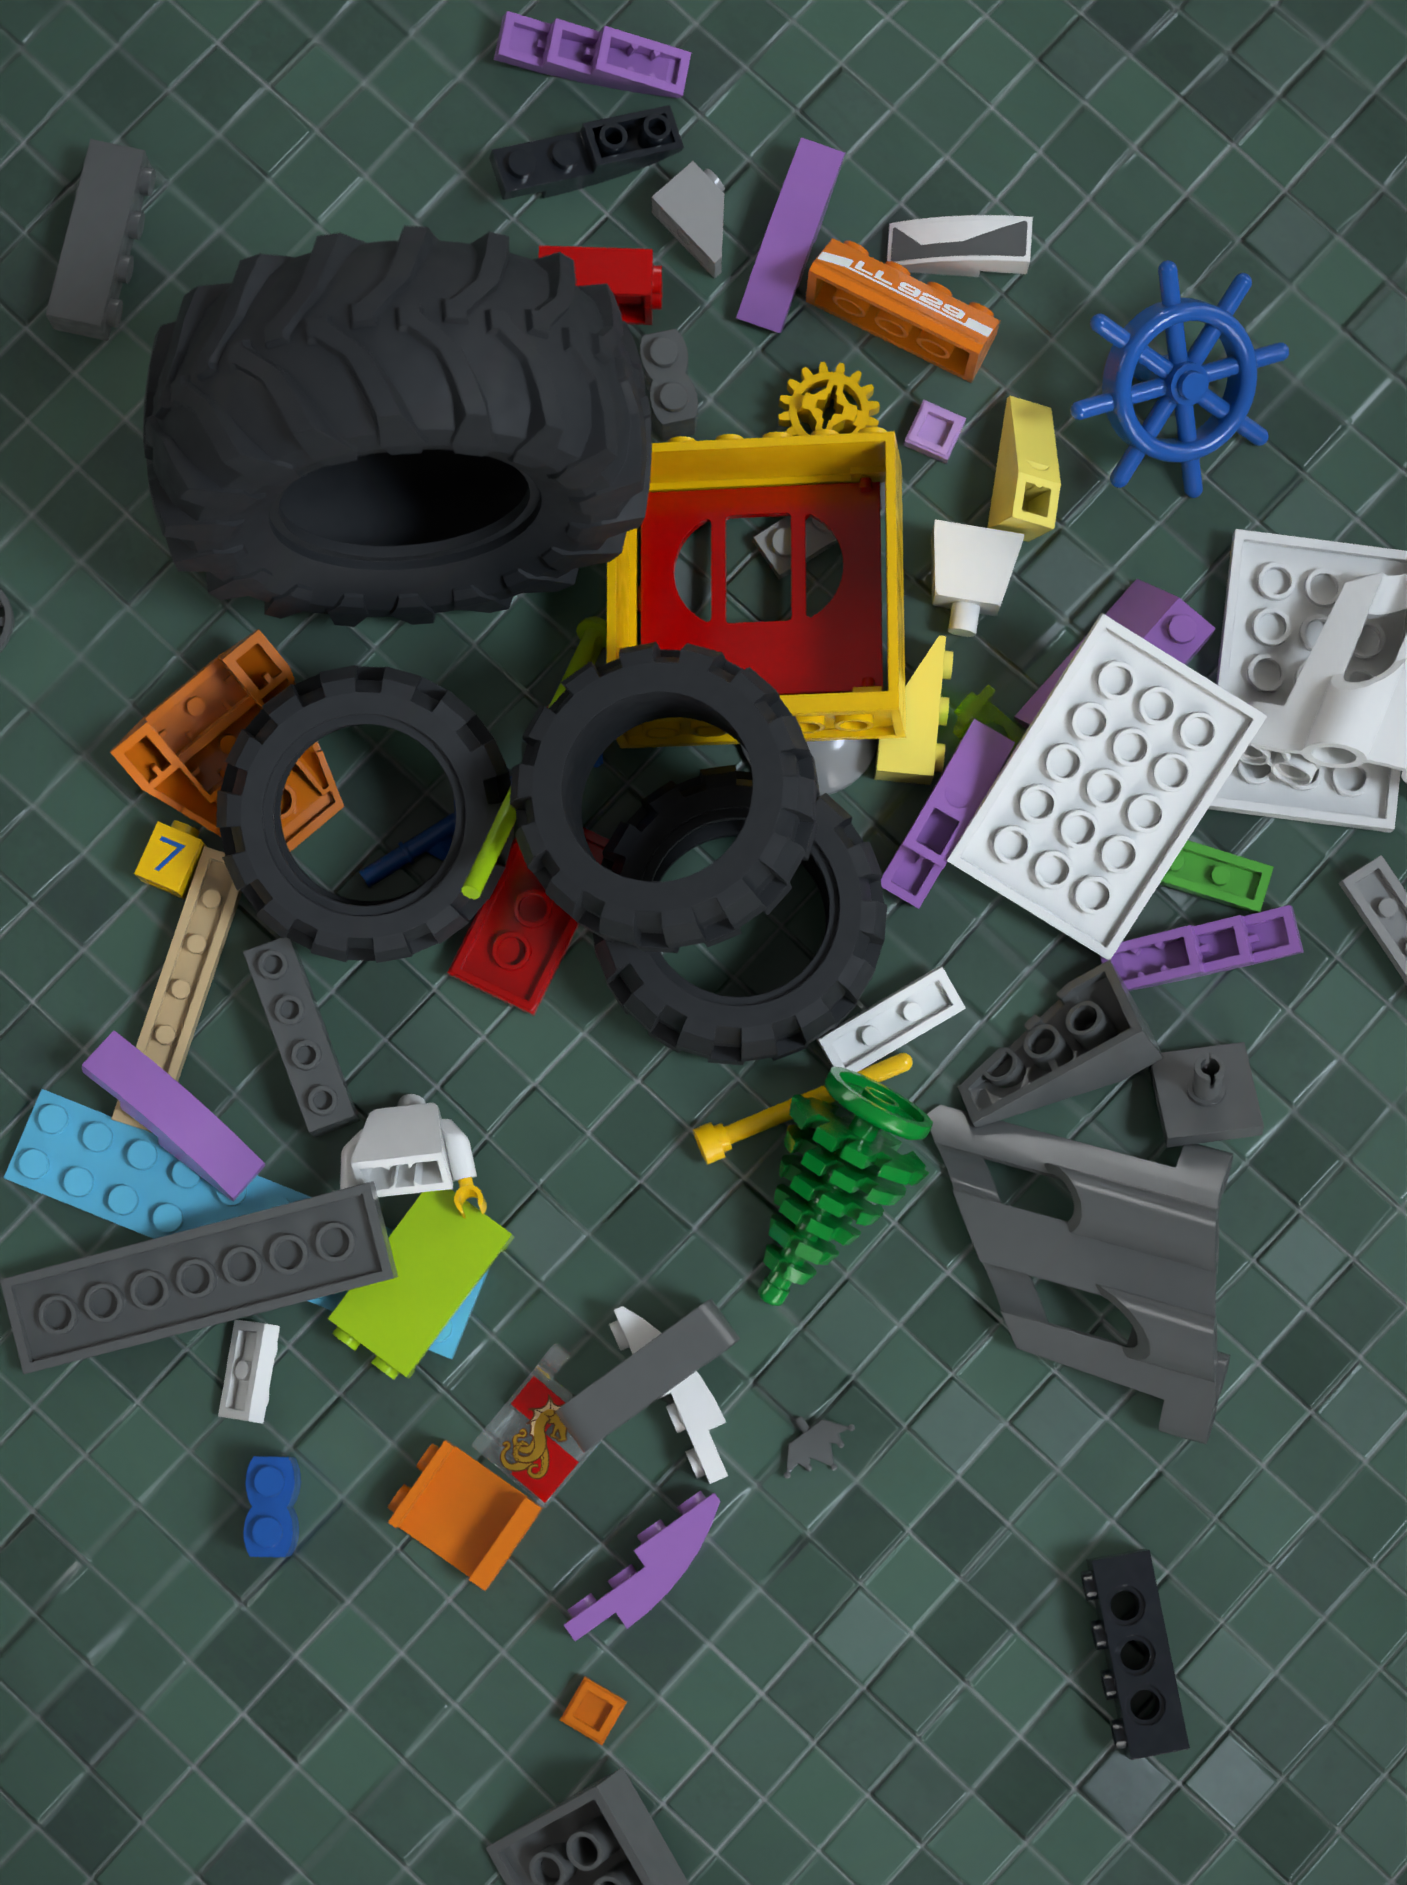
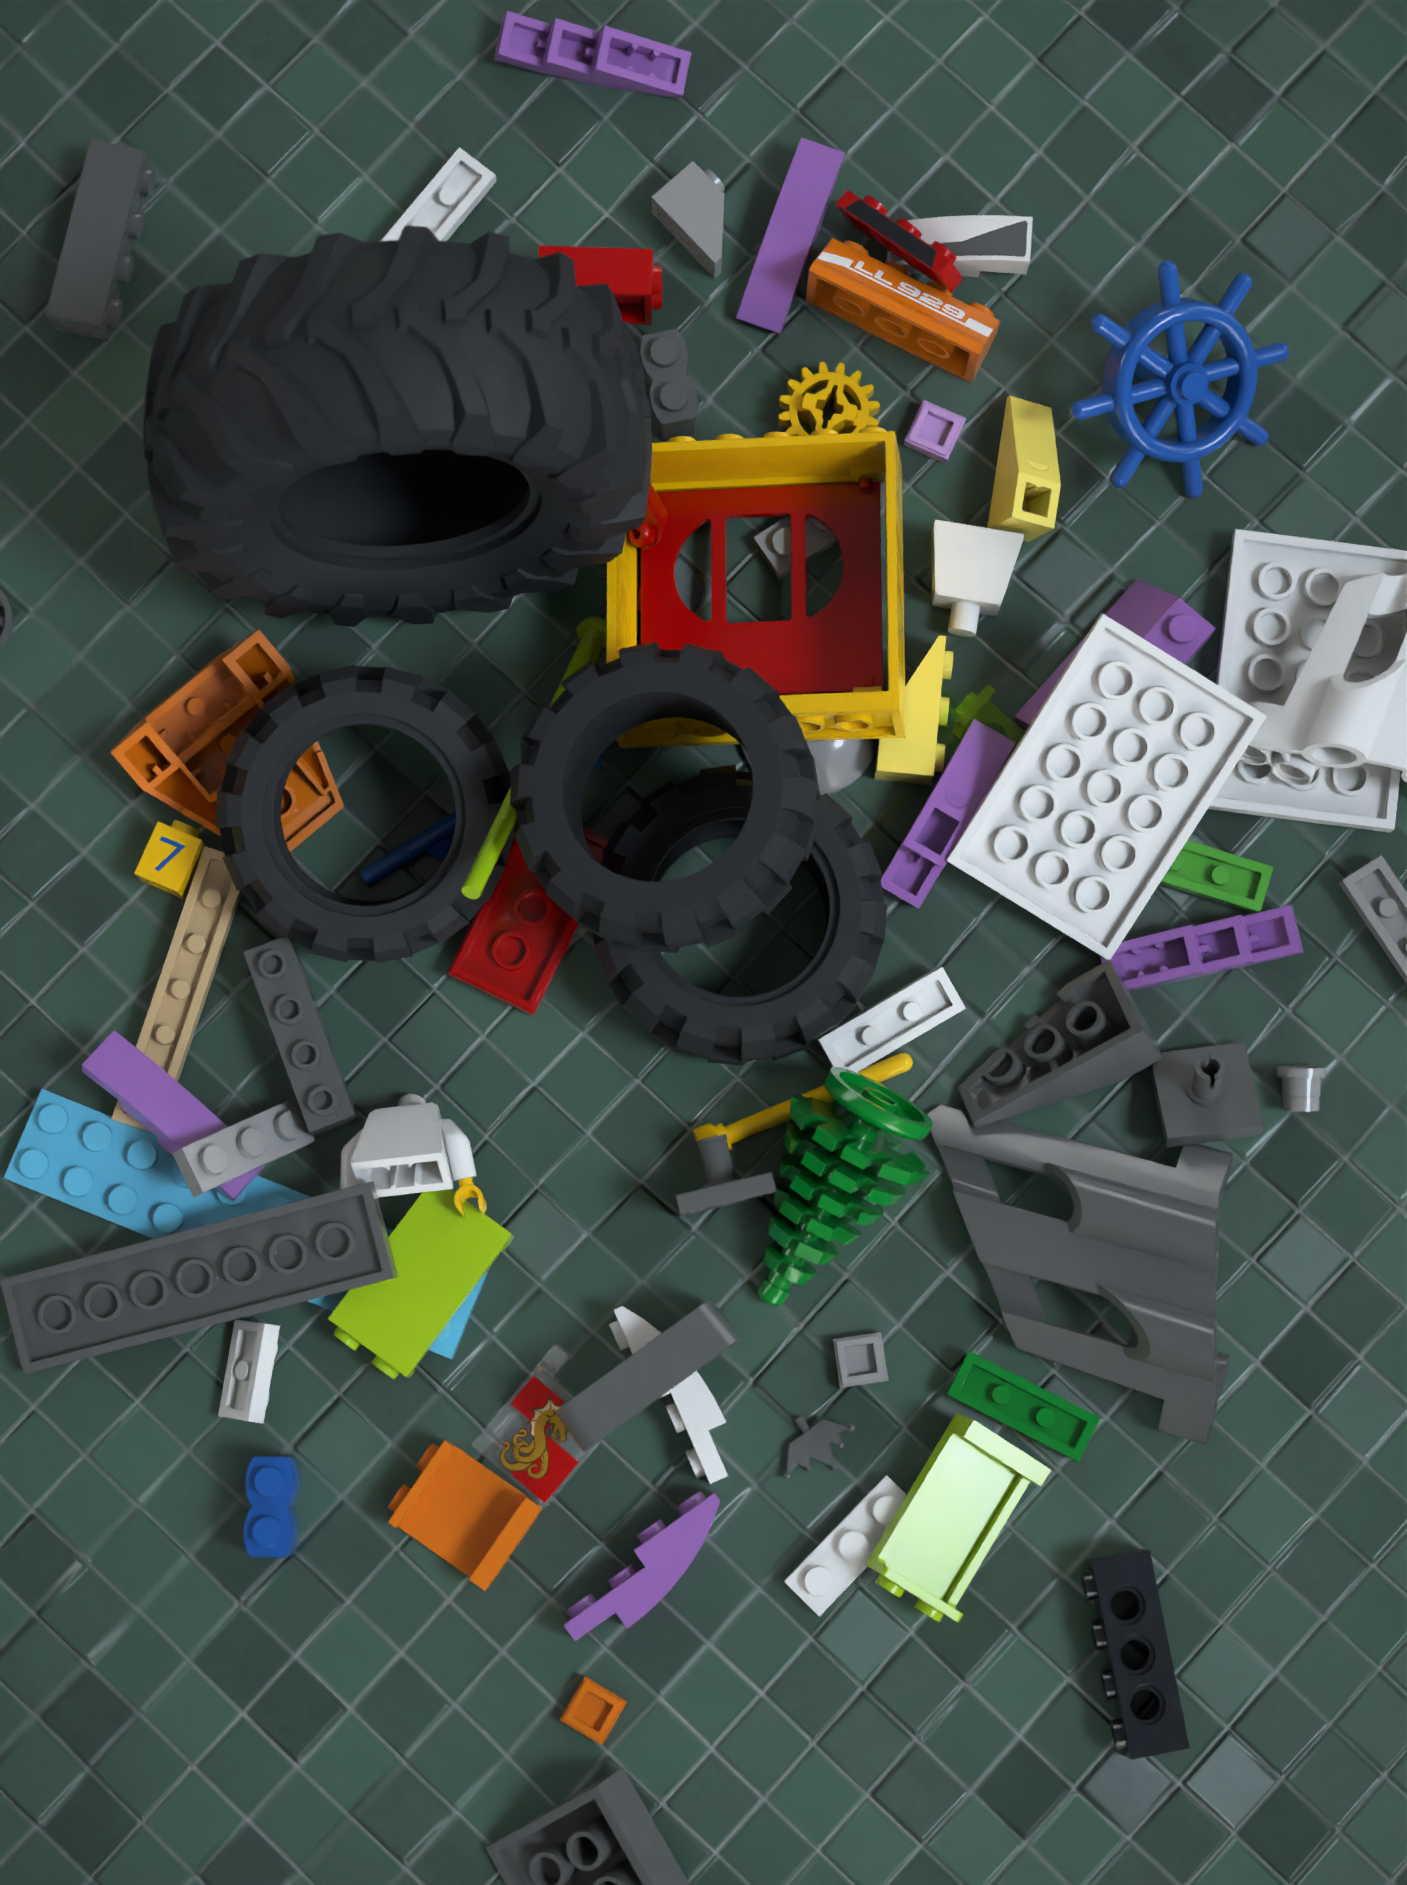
black slope [489,105,684,200] -> none
none -> light grey plate [172,1098,315,1197]
none -> white plate [381,147,497,241]
none -> red arm [628,482,669,550]
none -> dark grey tile [675,1134,776,1217]
none -> white plate [784,1475,906,1617]
none -> light grey tile [832,1332,889,1388]
none -> red plate [836,189,963,294]
none -> panel [865,1412,1051,1622]
none -> green plate [946,1351,1100,1462]
none -> light grey piece [1277,1066,1326,1112]

